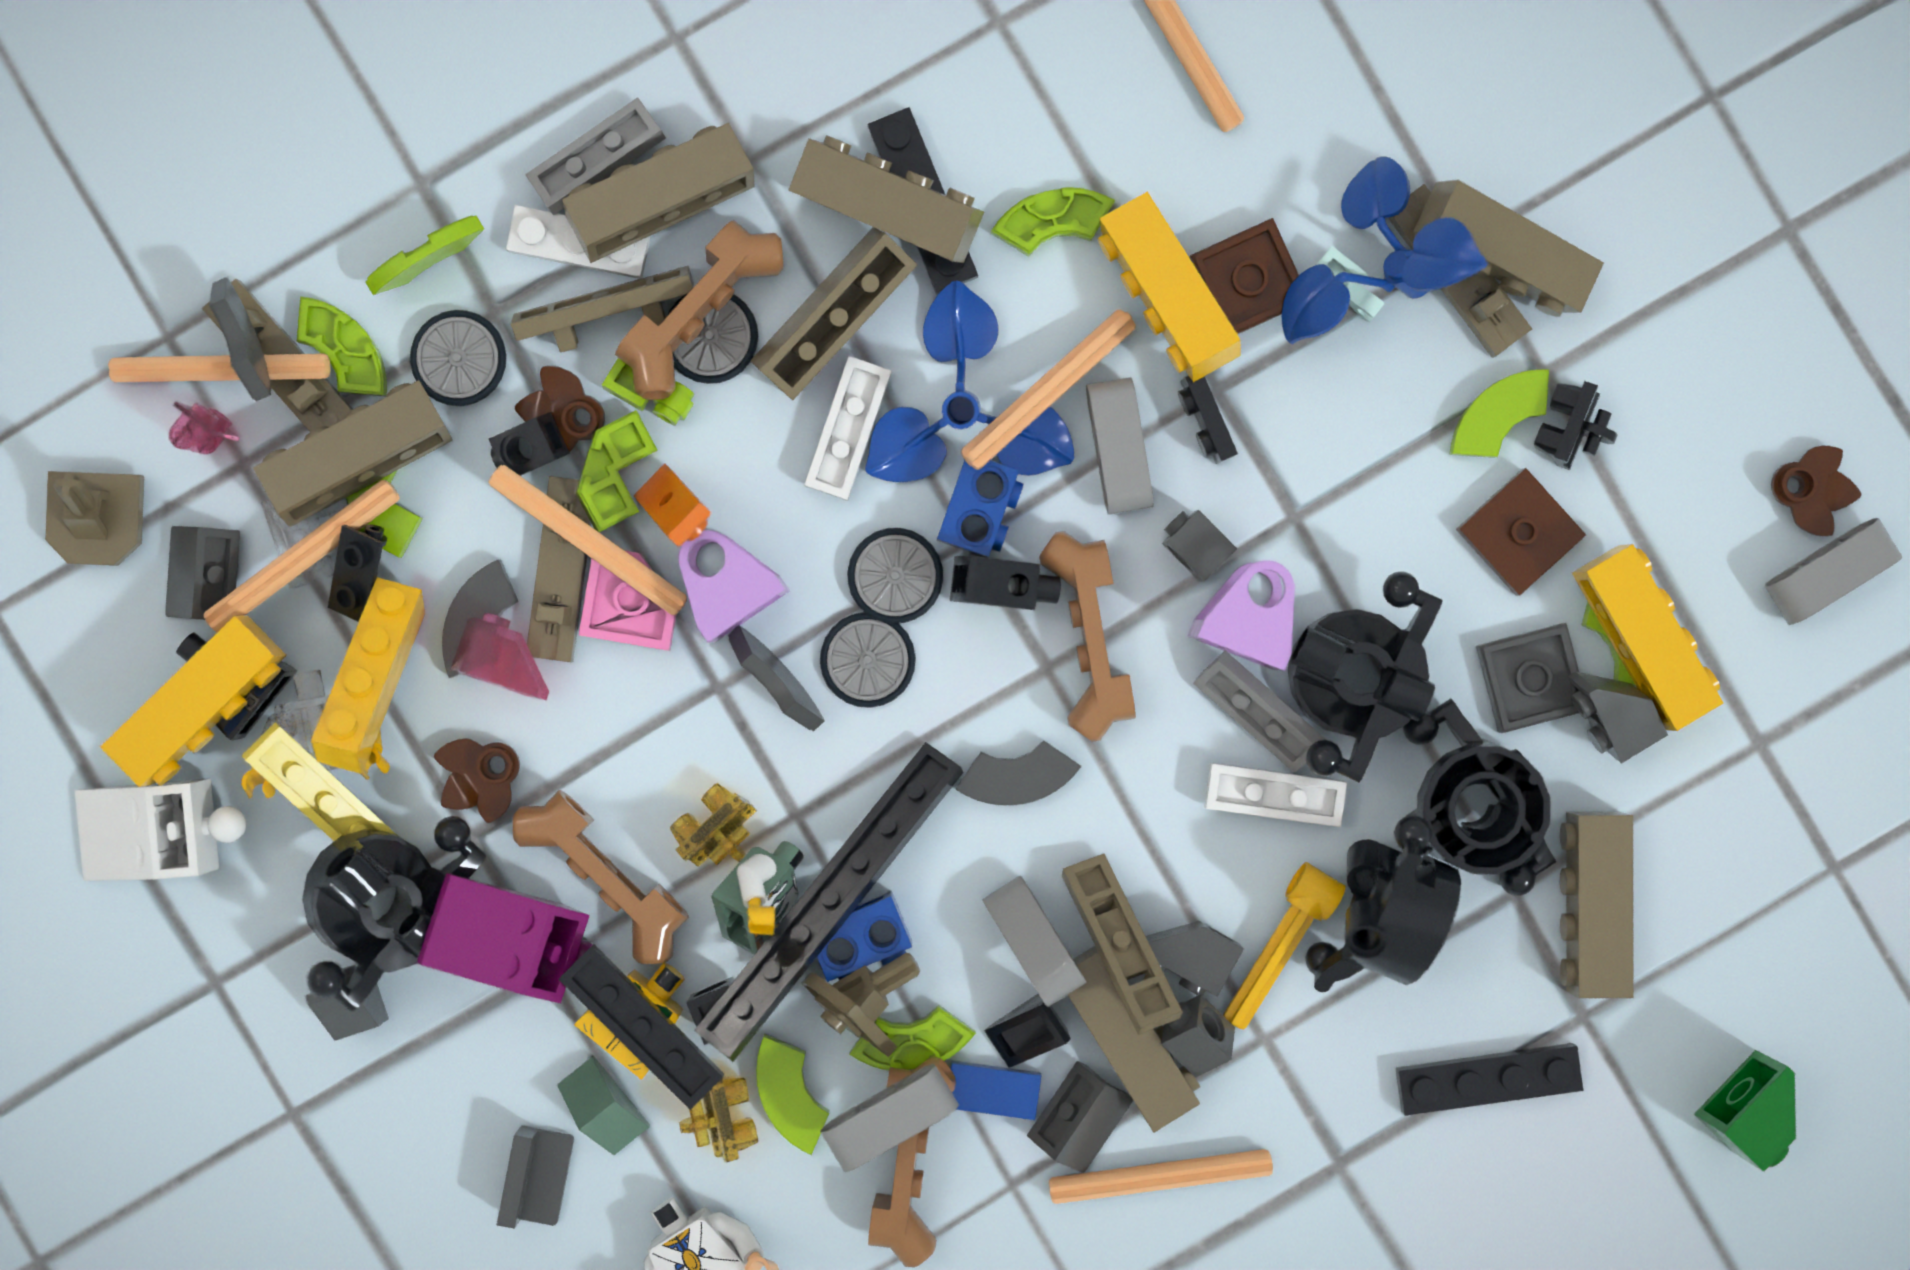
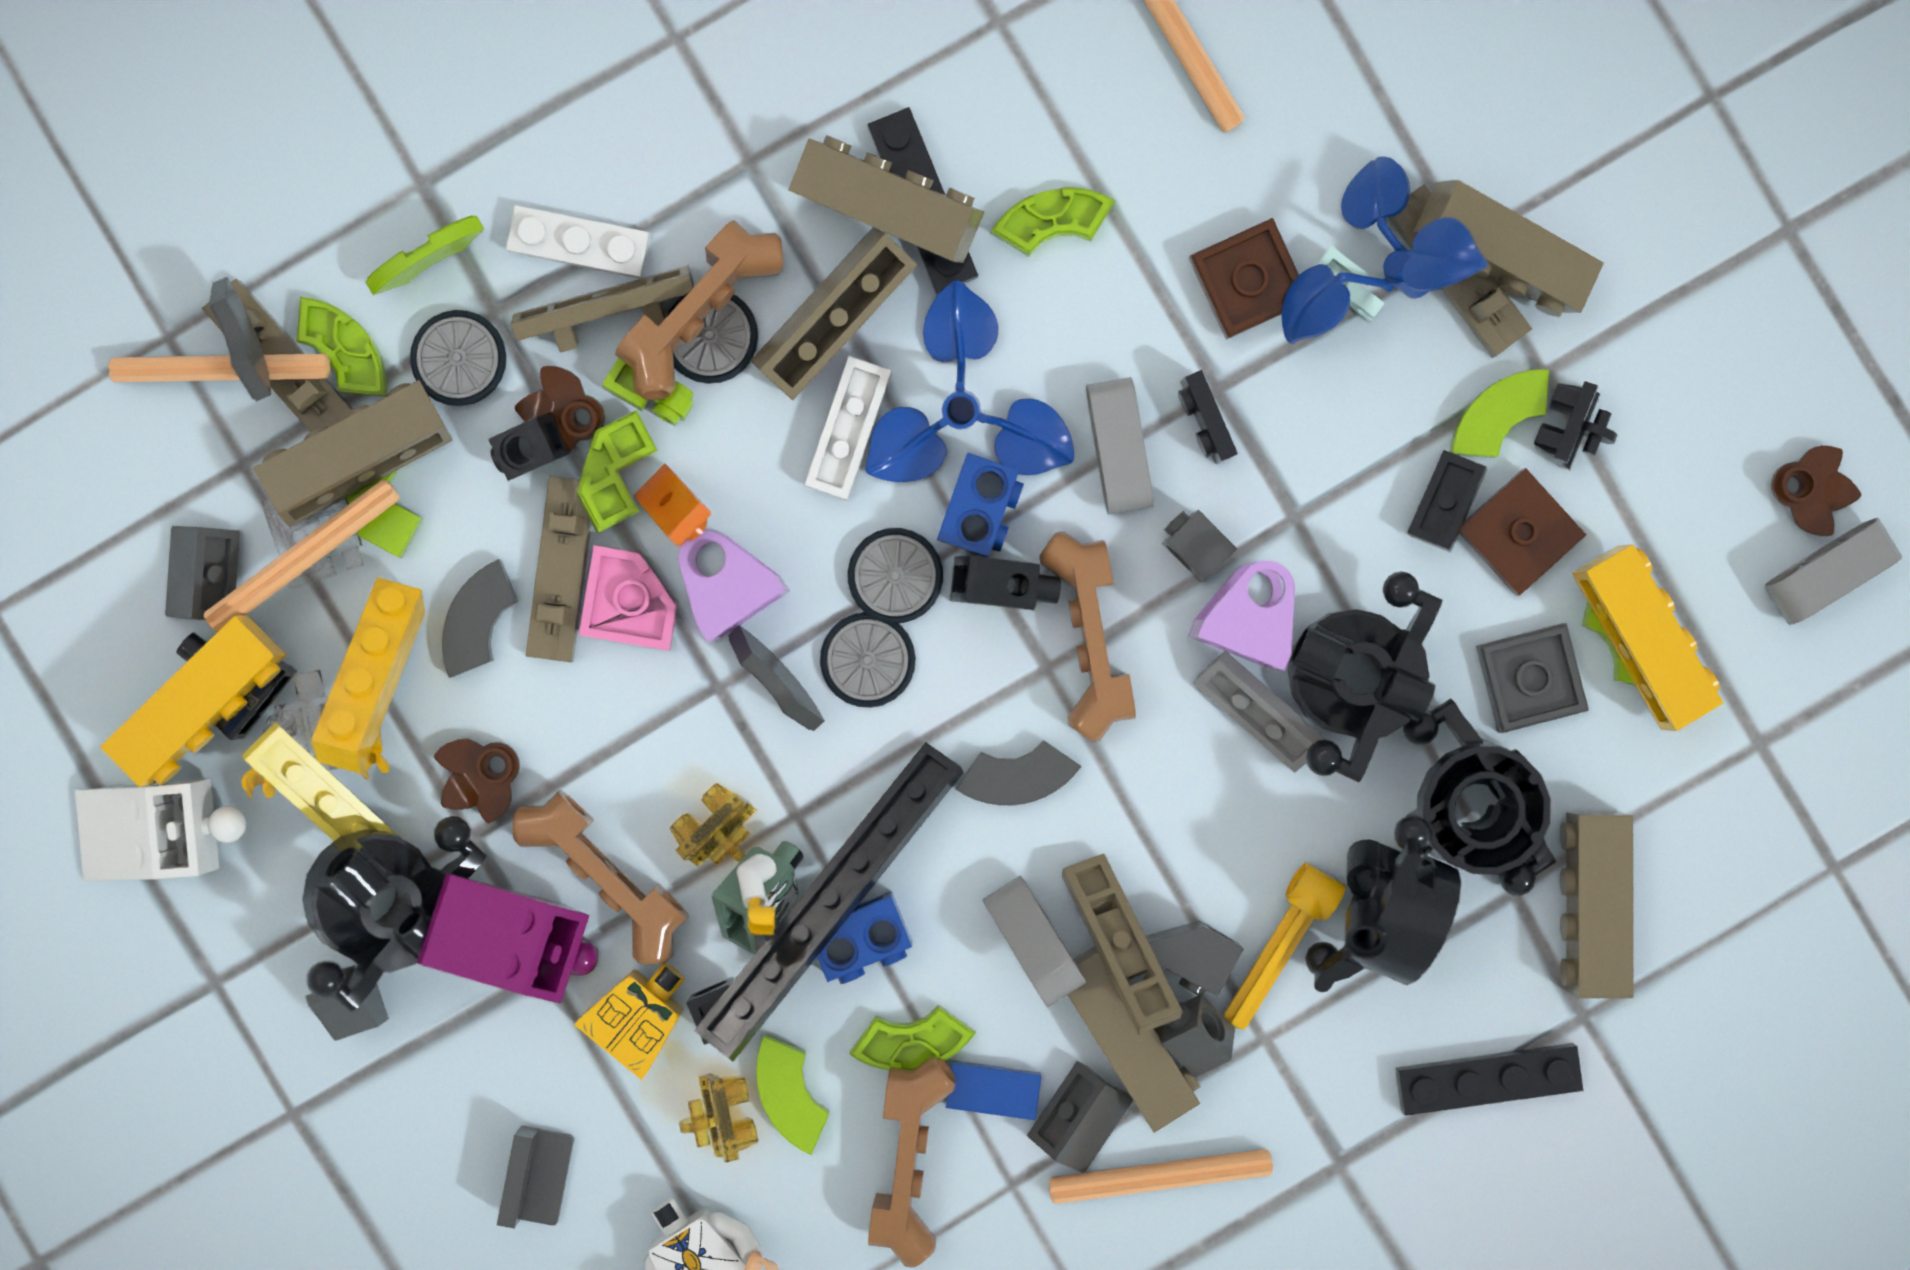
dark tan piece [45,471,144,566] -> none
clear pink hinge [169,402,240,455] -> none
black hinge [327,525,387,622] -> none
clear pink slope [450,613,549,700] -> none
light nougat axle [488,465,687,615] -> none
light grey plate [525,97,666,216] -> none
sand green slope [557,1055,650,1155] -> none
black plate [559,944,725,1110] -> none
dark tan brick [562,122,755,263] -> none
dark tan piece [801,953,920,1057] -> none
light grey beam [820,1064,959,1172] -> none
light nougat axle [961,309,1136,470] -> none
black slope [984,994,1071,1068] -> none
yellow brick [1097,191,1241,383] -> none
white plate [1204,763,1347,827] -> none
dark grey slope [1568,672,1668,764] -> none
green slope [1694,1050,1796,1172] -> none
none -> black plate [1407,450,1487,553]

